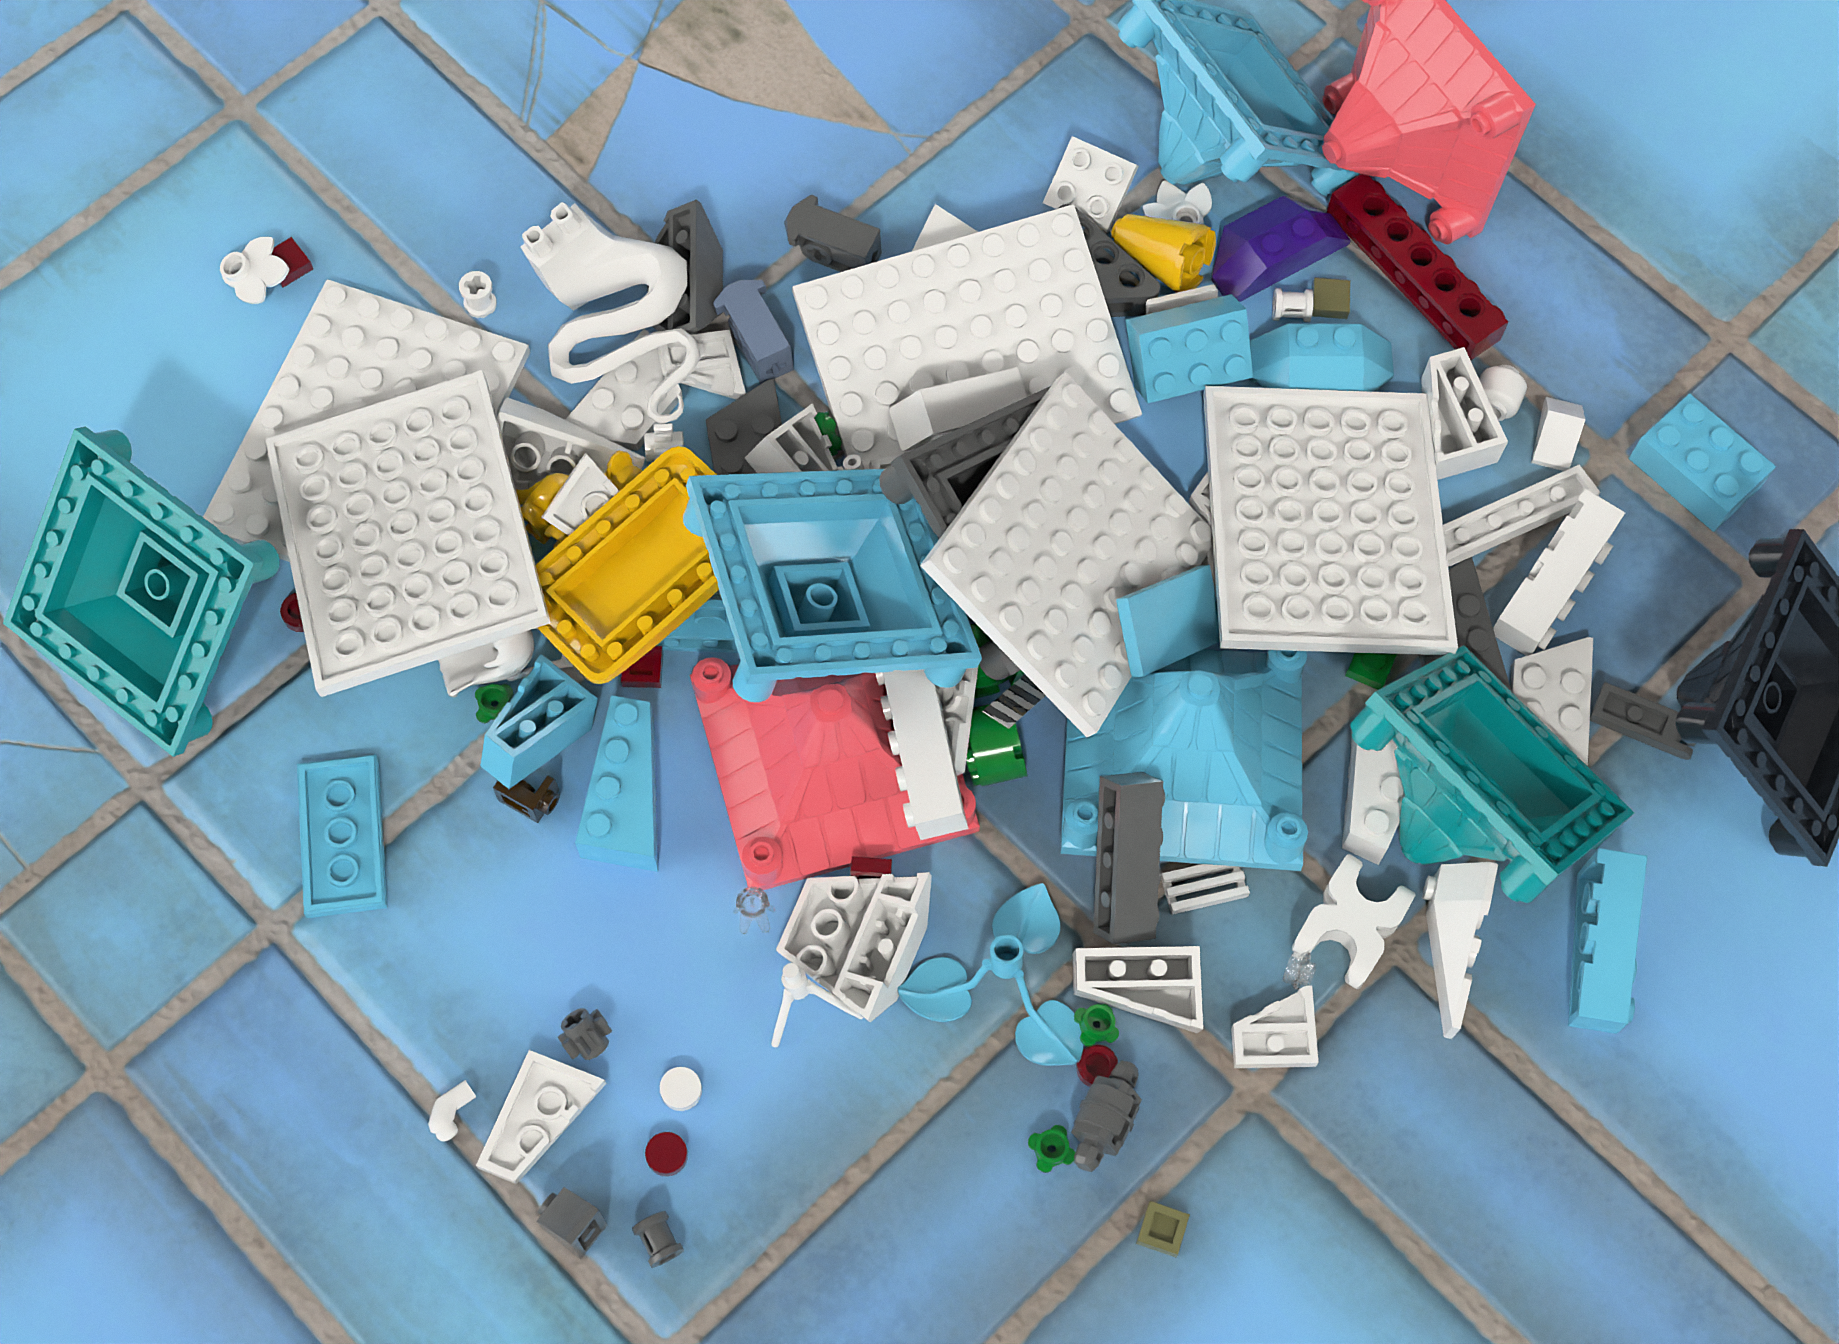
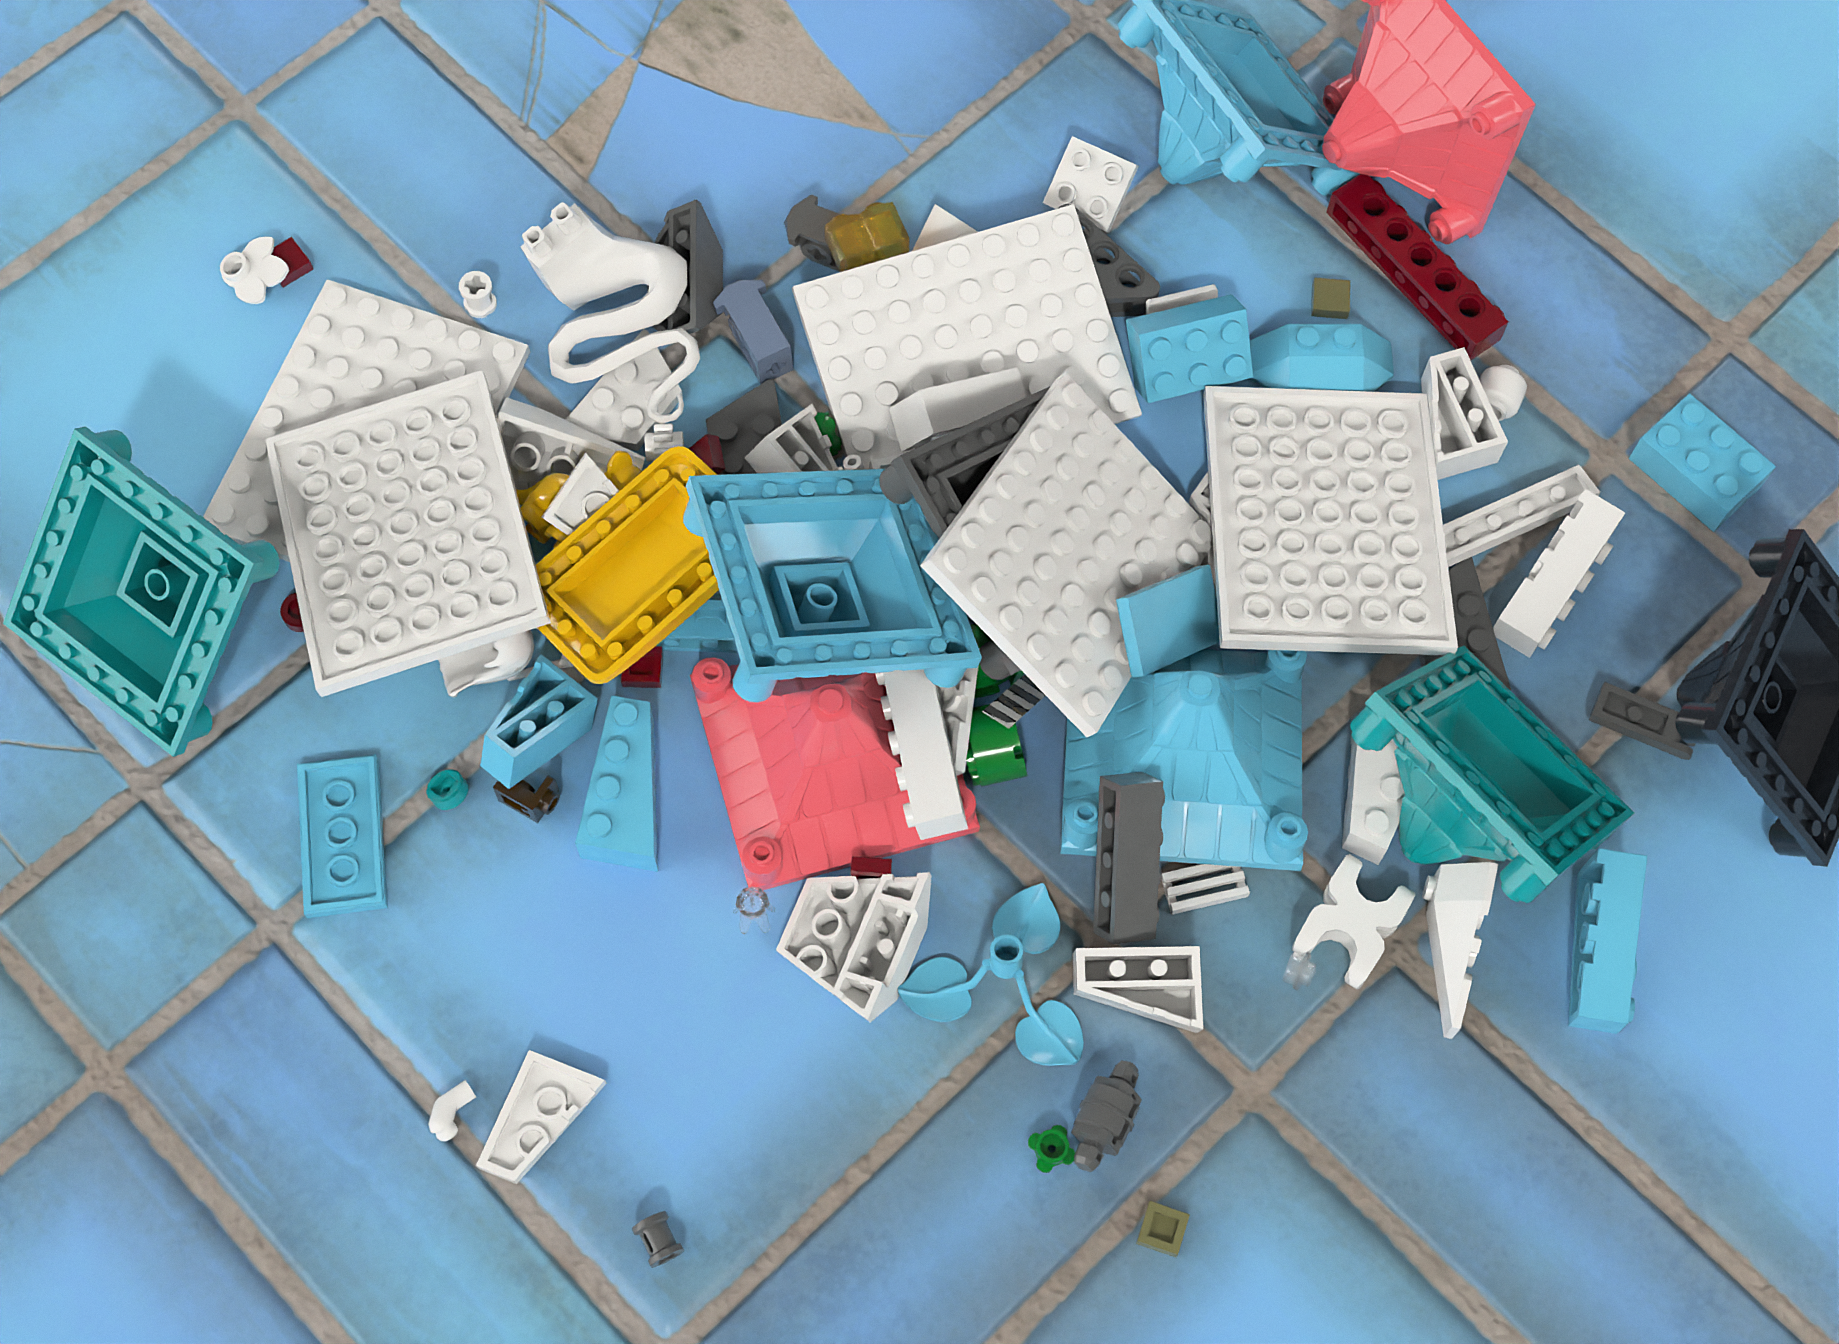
green plate [475,684,514,724] -> none
dark grey slope [537,1187,608,1259] -> none
dark grey gear [558,1008,612,1060] -> none
dark red tile [645,1132,688,1176] -> none
white wing [657,330,746,400] -> none
white tile [660,1067,702,1111] -> none
white plant [771,963,863,1048] -> none
green plate [1074,1004,1119,1047] -> none
dark red tile [1076,1044,1118,1087] -> none
yellow cone [1111,214,1216,293] -> none
white plate [1143,180,1212,224] -> none
dark purple wedge [1211,195,1351,302] -> none
white wing [1231,985,1319,1068] -> none
white bush [1272,288,1313,322] -> none
green plate [1345,653,1397,690] -> none
white wing [1510,637,1593,766] -> none
white slope [1531,397,1585,471] -> none
none -> teal tile [426,769,469,810]
none -> dark red tile [688,434,726,475]
none -> clear yellow brick [824,202,909,272]

